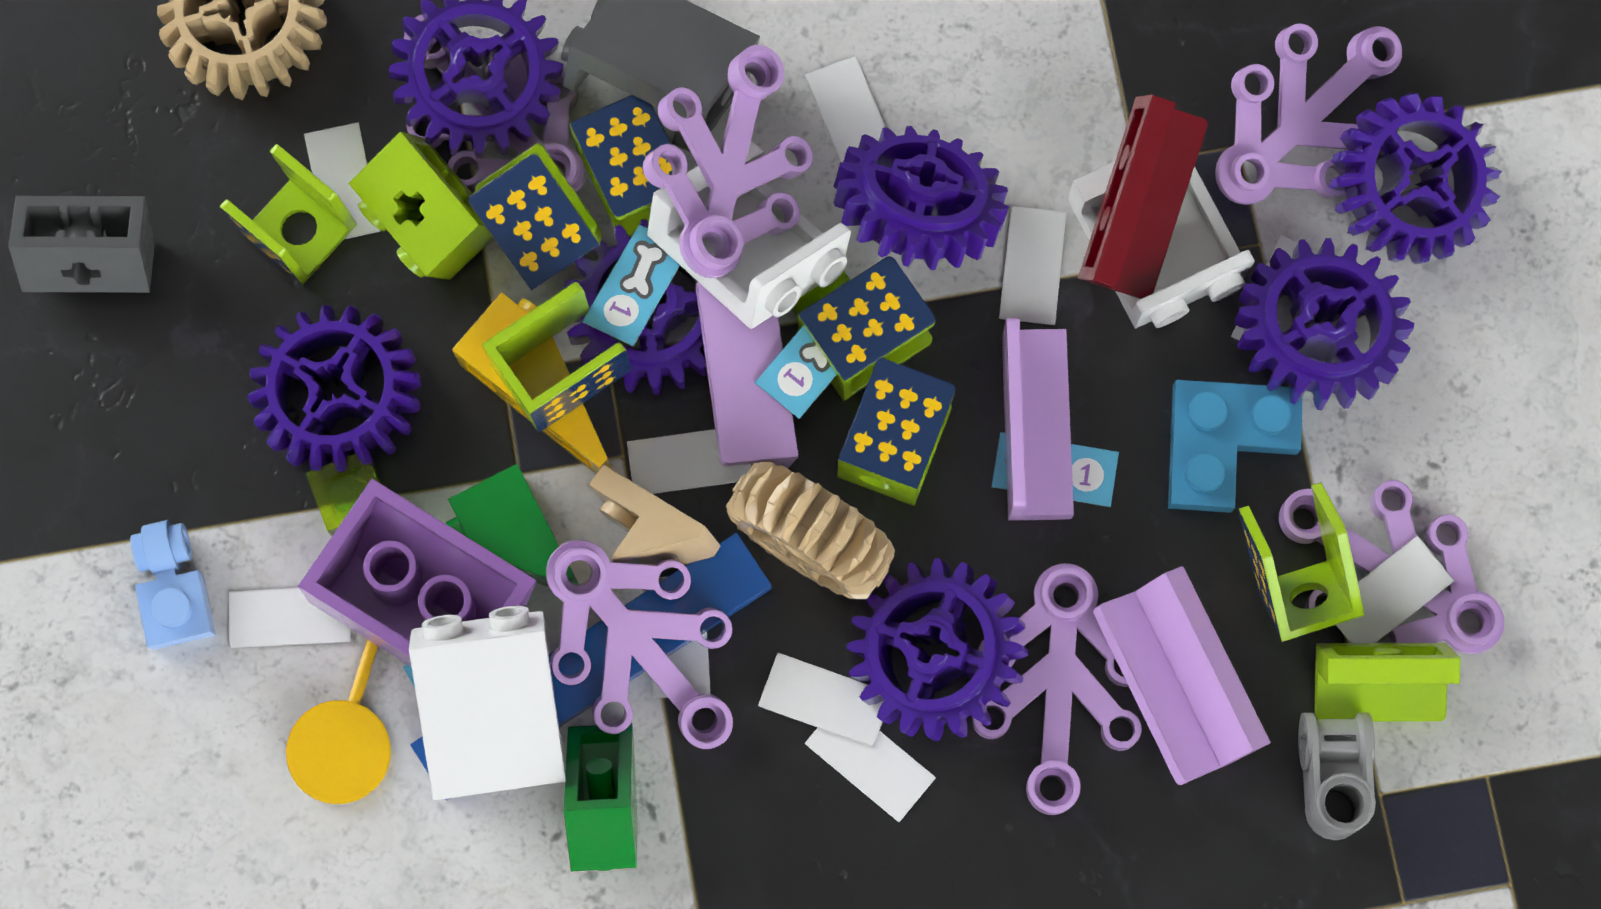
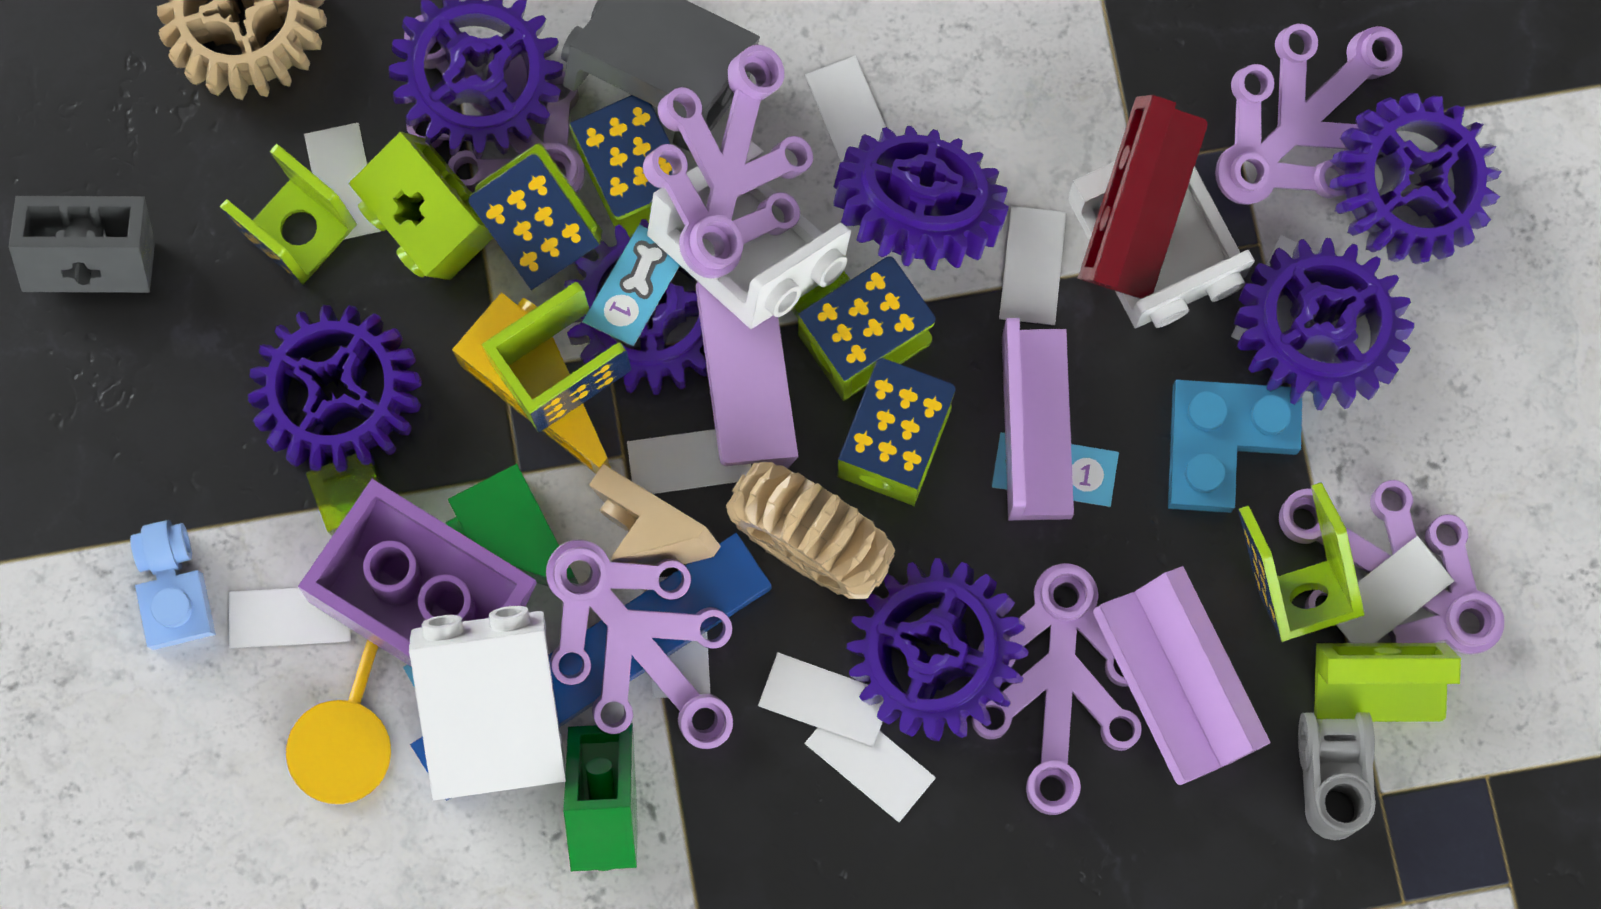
medium azure sticker [755,326,837,419] -> none

